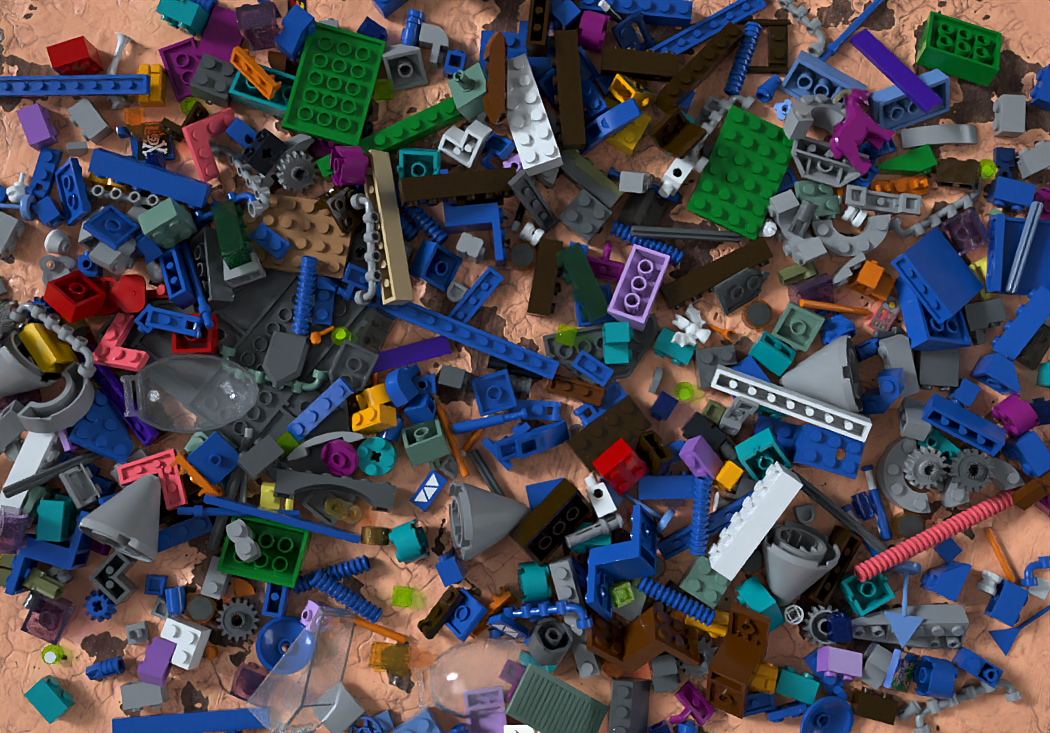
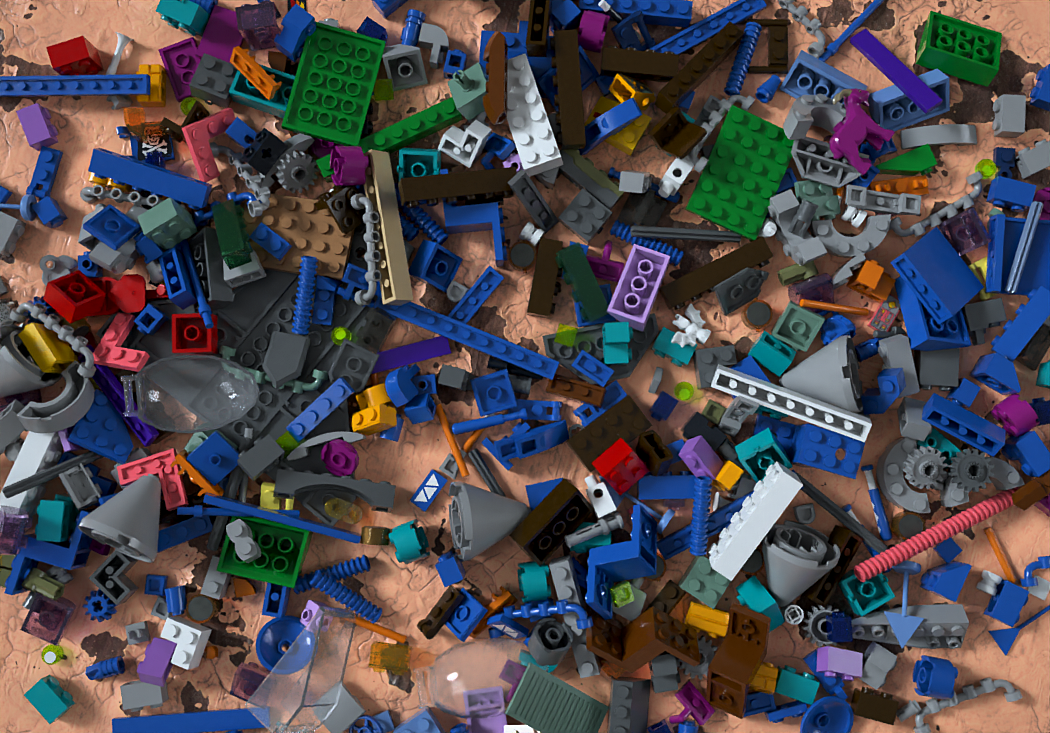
white piece [6,172,28,205] -> none
sand green plate [18,484,62,524] -> none
white cone [44,229,71,254] -> none
blue plate [54,158,91,226] -> none
light grey brick [67,97,114,145] -> none
light grey tile [67,141,88,157] -> none
blue plate [145,306,204,338] -> none
dark grey gear [216,597,261,642] -> none
orange hand [310,325,335,345] -> none
teal brick [357,437,398,476] -> none
clear neon green plate [391,585,413,608] -> none
sand green brick [401,416,450,469] -> none
light grey brick [456,232,487,264] -> none
bar [511,177,536,232] -> none
blue brick [581,79,610,121] -> none
blue piece [638,576,716,627] -> none
orange hand [708,324,736,341] -> none
light blue plate [774,99,792,121] -> none
clear blue brick [851,491,876,521] -> none
tile [883,648,919,693] -> none
dark brown brick [935,157,982,190] -> none
blue slope [951,646,1004,688] -> none

